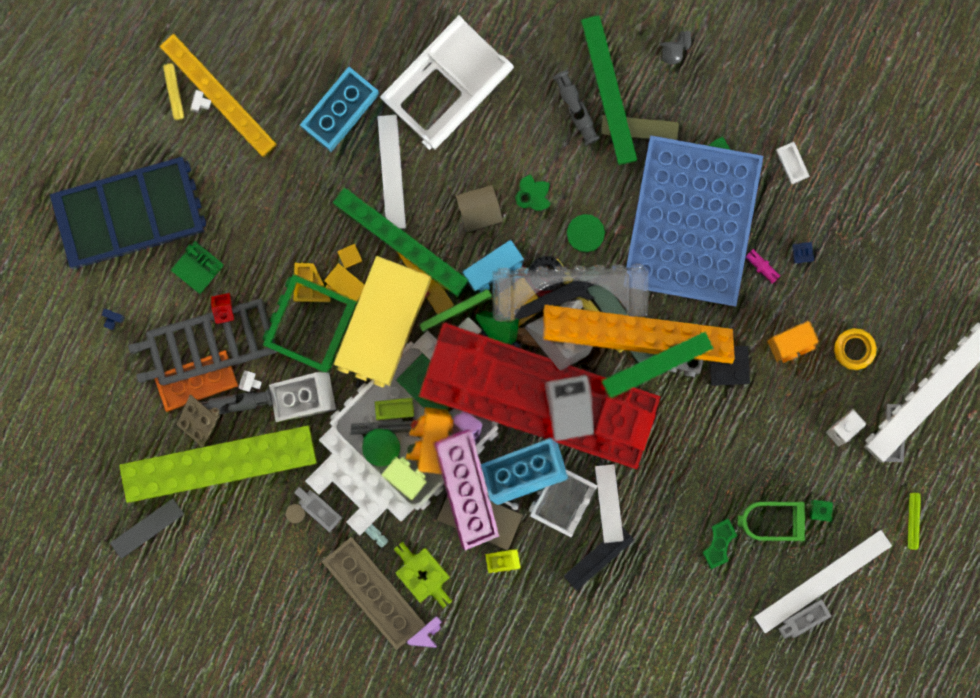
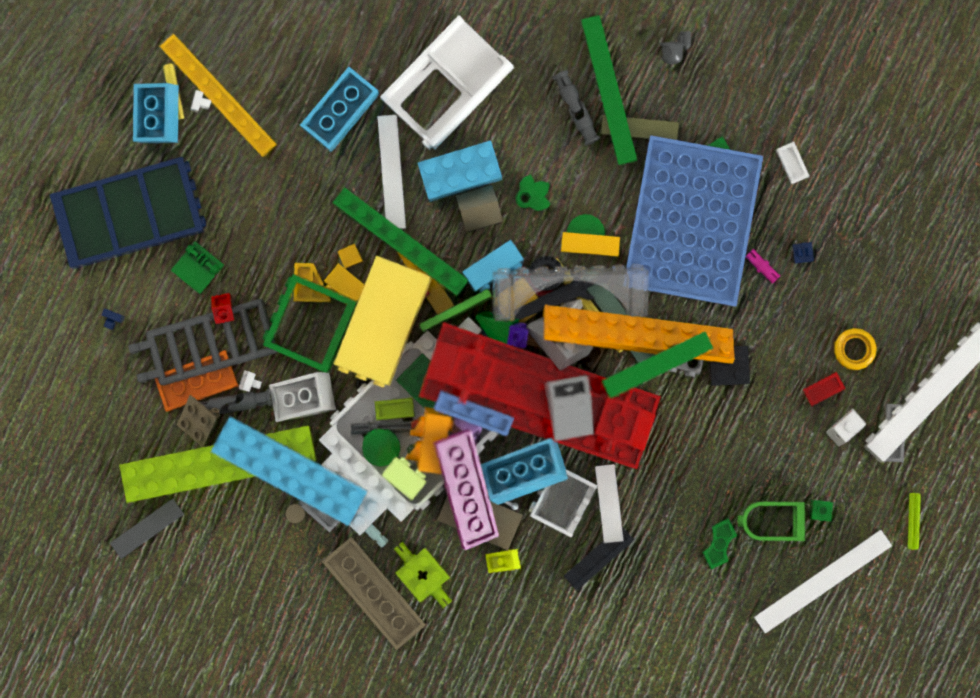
lavender slope [407,616,442,647] -> none
light orange brick [767,321,819,363] -> none
light grey hinge [778,599,831,639] -> none
none -> medium azure brick [133,83,179,143]
none -> medium azure brick [211,417,368,526]
none -> medium azure brick [418,141,502,202]
none -> medium blue plate [434,391,514,436]
none -> dark purple bracket [507,322,529,348]
none -> yellow tile [561,232,620,257]
none -> red tile [802,372,846,407]

